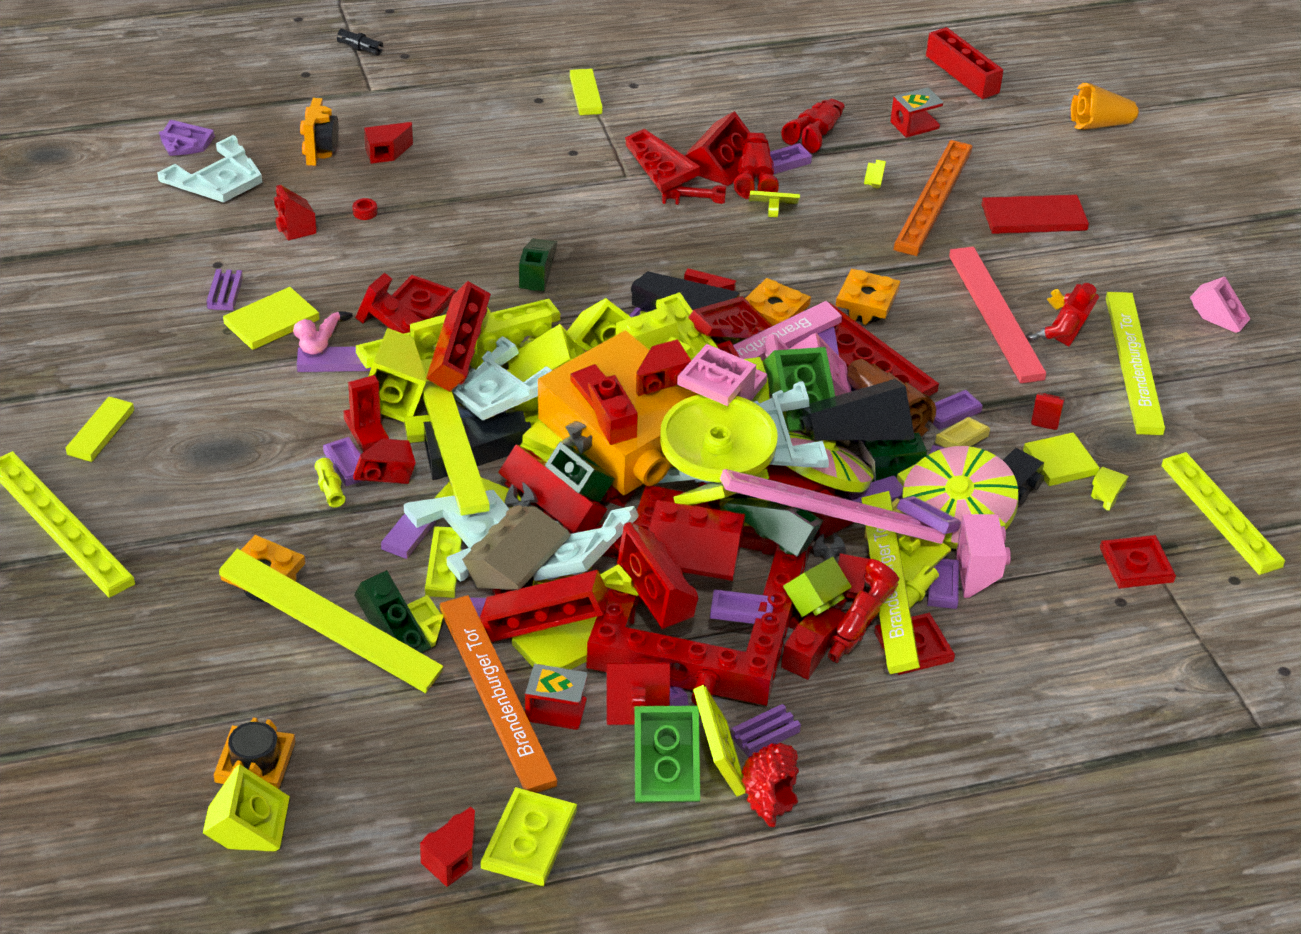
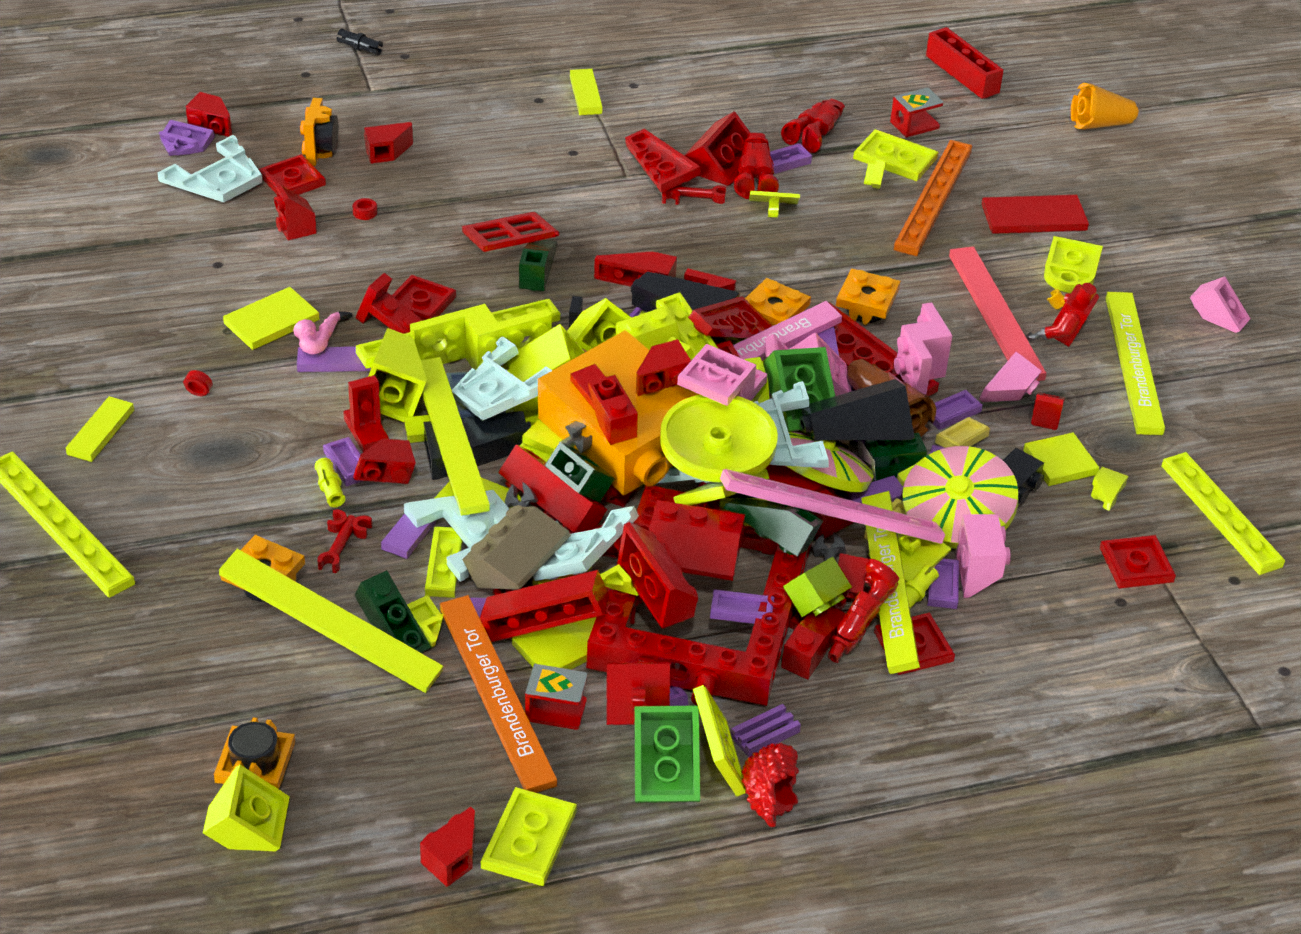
medium lavender tile [207,269,243,311] -> none
red brick [426,281,491,392] -> none
medium lavender tile [896,496,961,534] -> none
none -> red tile [183,370,213,396]
none -> red slope [186,92,232,137]
none -> red tile [259,154,326,195]
none -> red bar [317,509,372,574]
none -> red window [462,212,560,252]
none -> black tile [569,296,583,328]
none -> red slope [594,251,677,287]
none -> neon yellow tile [853,129,938,181]
none -> bright pink bracket [894,302,952,394]
none -> bright pink slope [979,352,1042,402]
none -> neon yellow tile [1044,236,1103,293]

